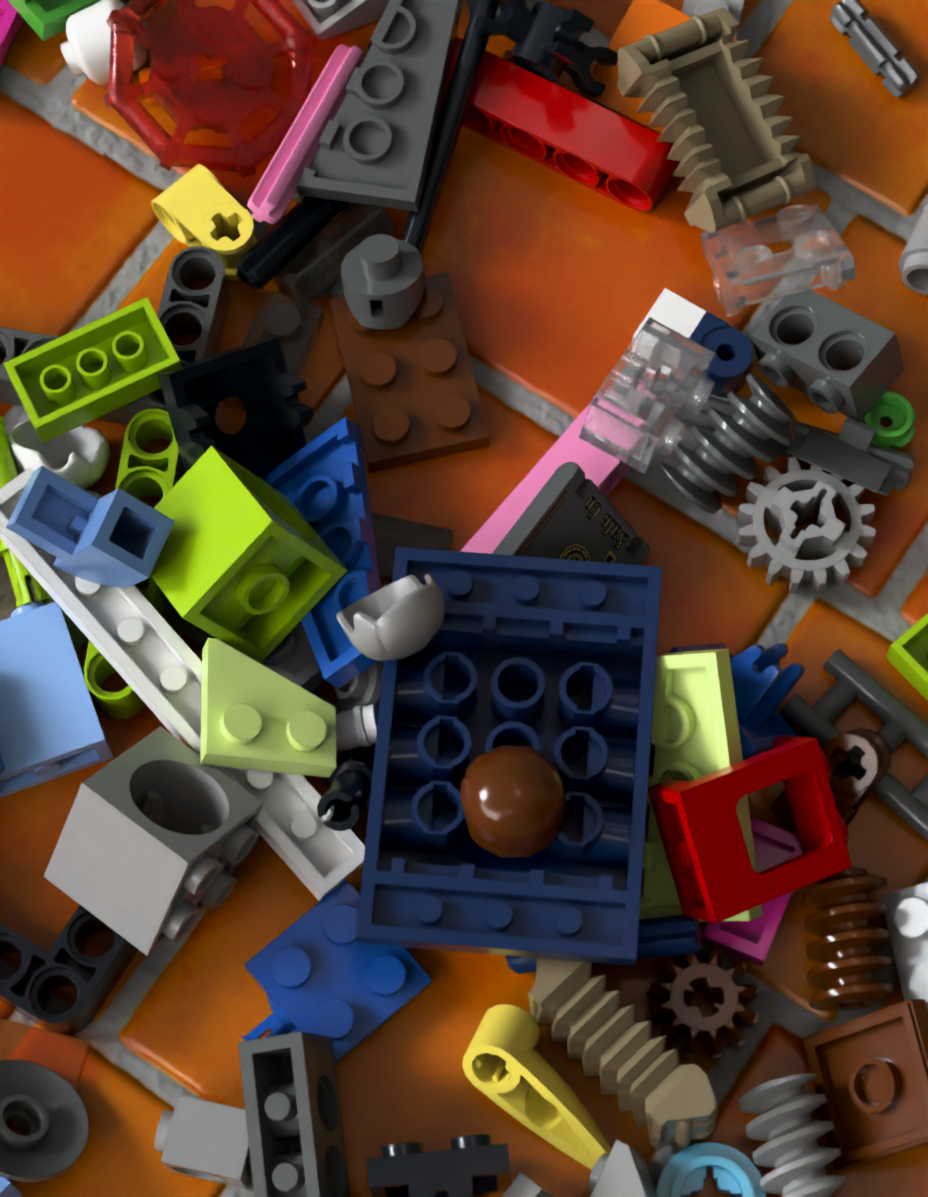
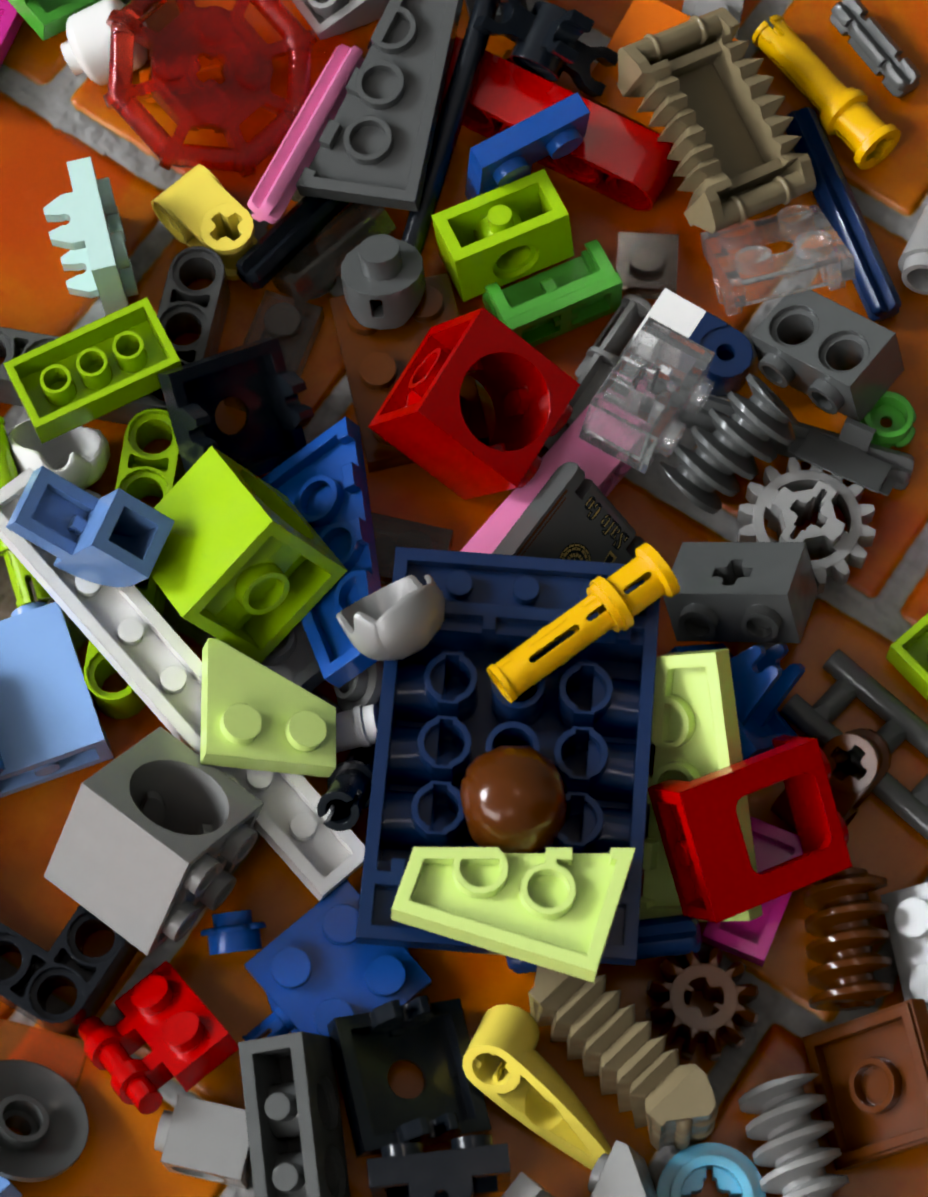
none -> light aqua piece [43,156,139,316]
none -> red plate [78,960,239,1115]
none -> blue plate [201,910,266,955]
none -> black piece [327,995,492,1158]
none -> red brick [368,308,581,500]
none -> yellowish green wing [391,847,636,983]
none -> lime brick [431,169,574,302]
none -> blue plate [465,92,590,200]
none -> bright green hinge [482,239,623,347]
none -> yellow pin [486,543,680,703]
none -> light grey piece [540,294,652,455]
none -> clear smoke plate [616,232,679,299]
none -> dark grey brick [663,542,818,643]
none -> yellow pin [752,14,901,170]
none -> dark blue axle [786,107,902,322]

